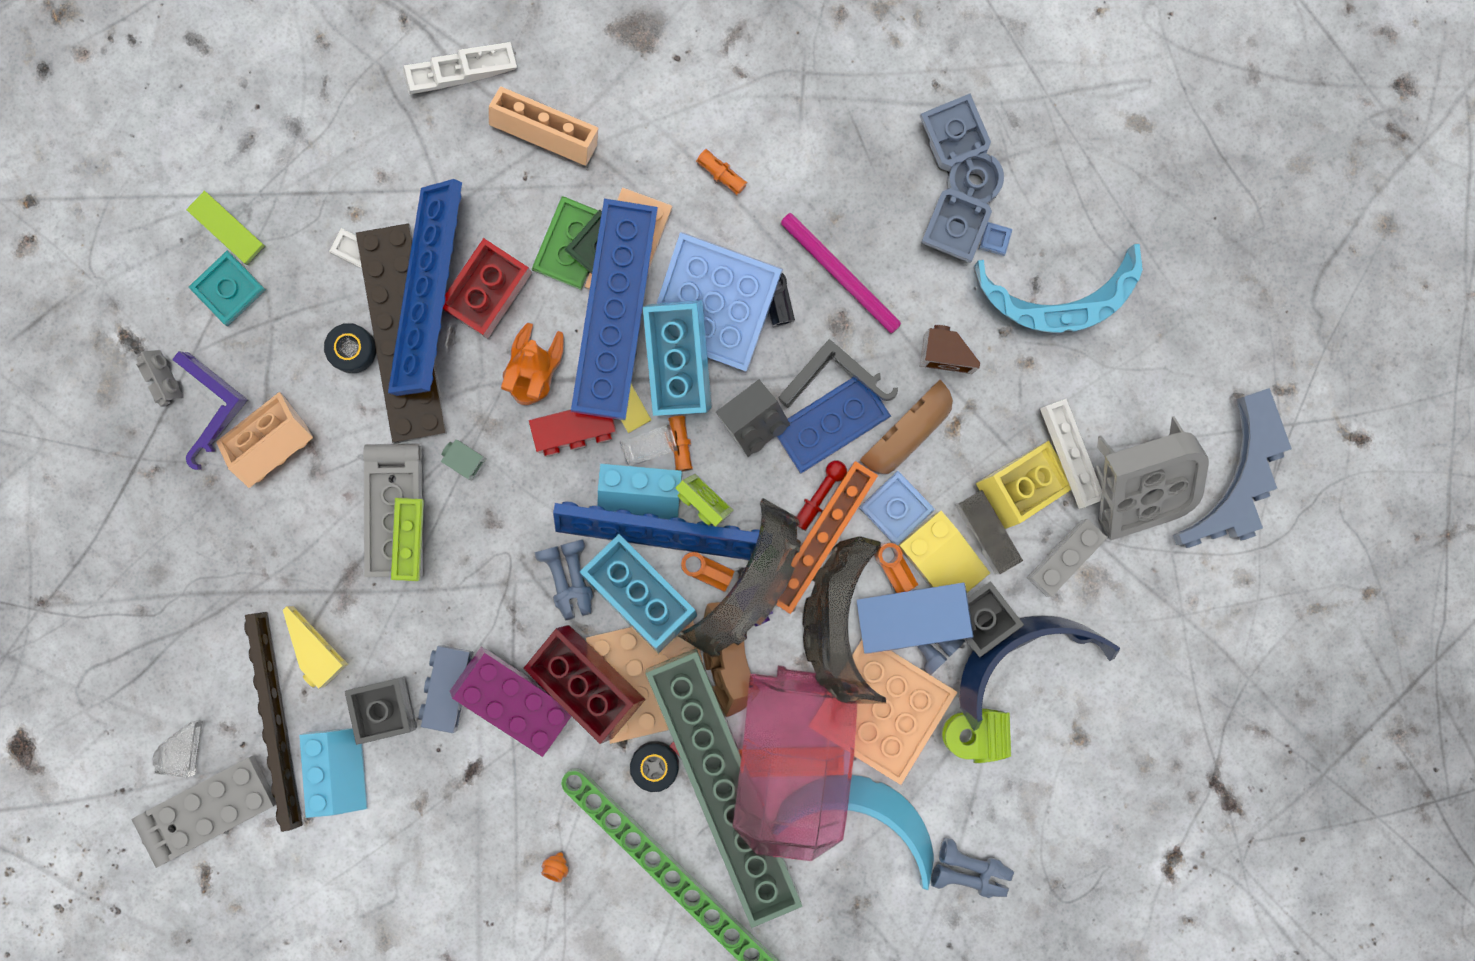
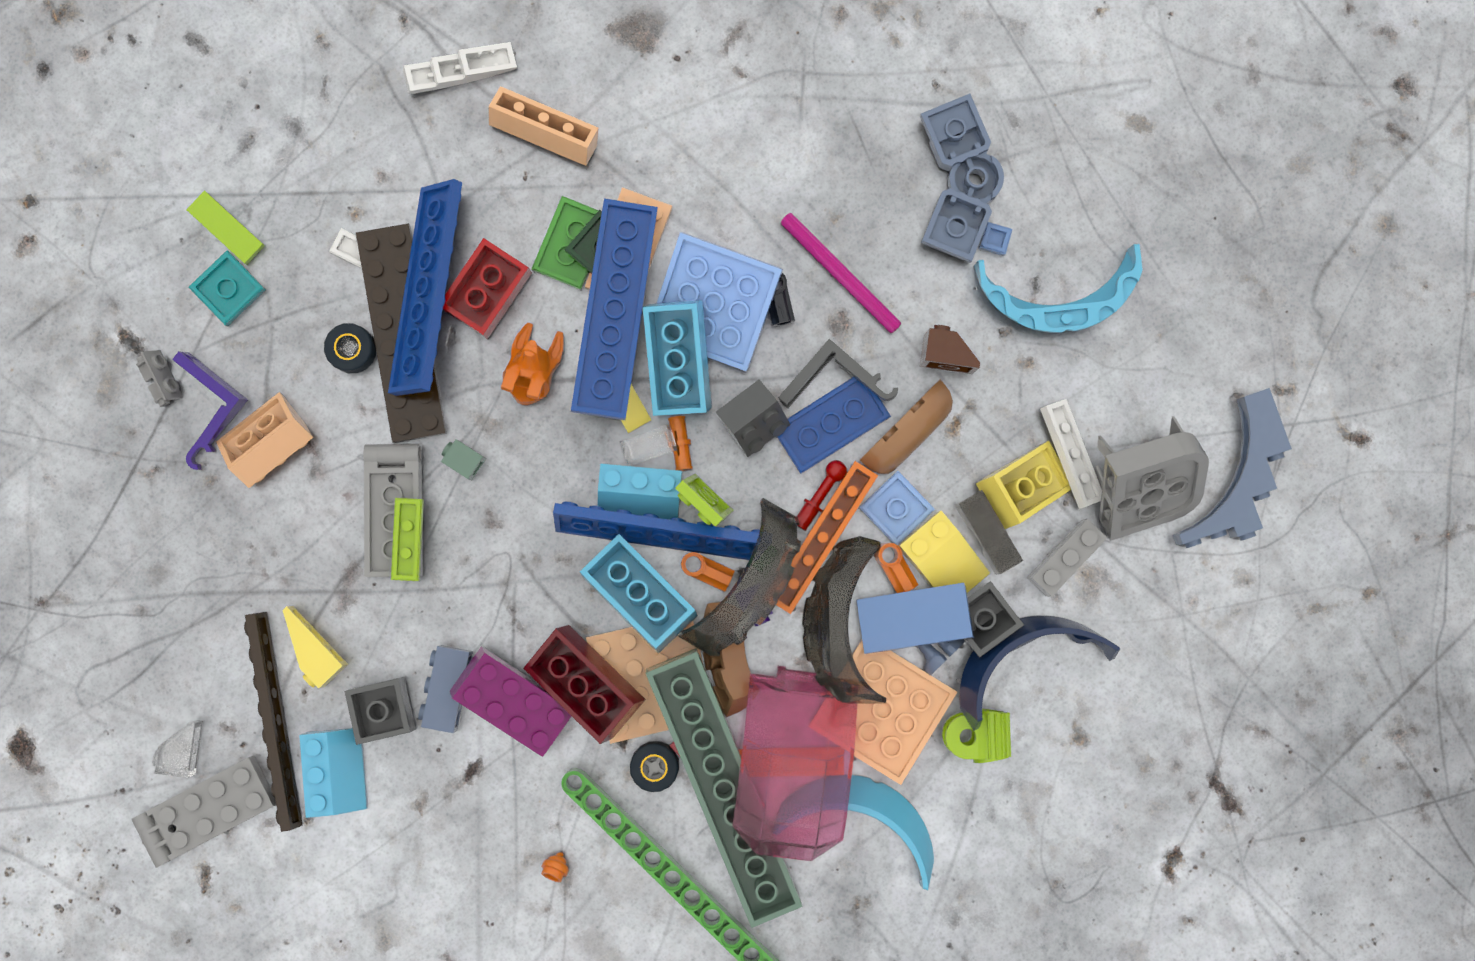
red brick [528,410,617,457] -> none
sand blue piece [534,539,593,620] -> none
orange pin [696,149,748,196] -> none
sand blue piece [931,838,1014,898] -> none

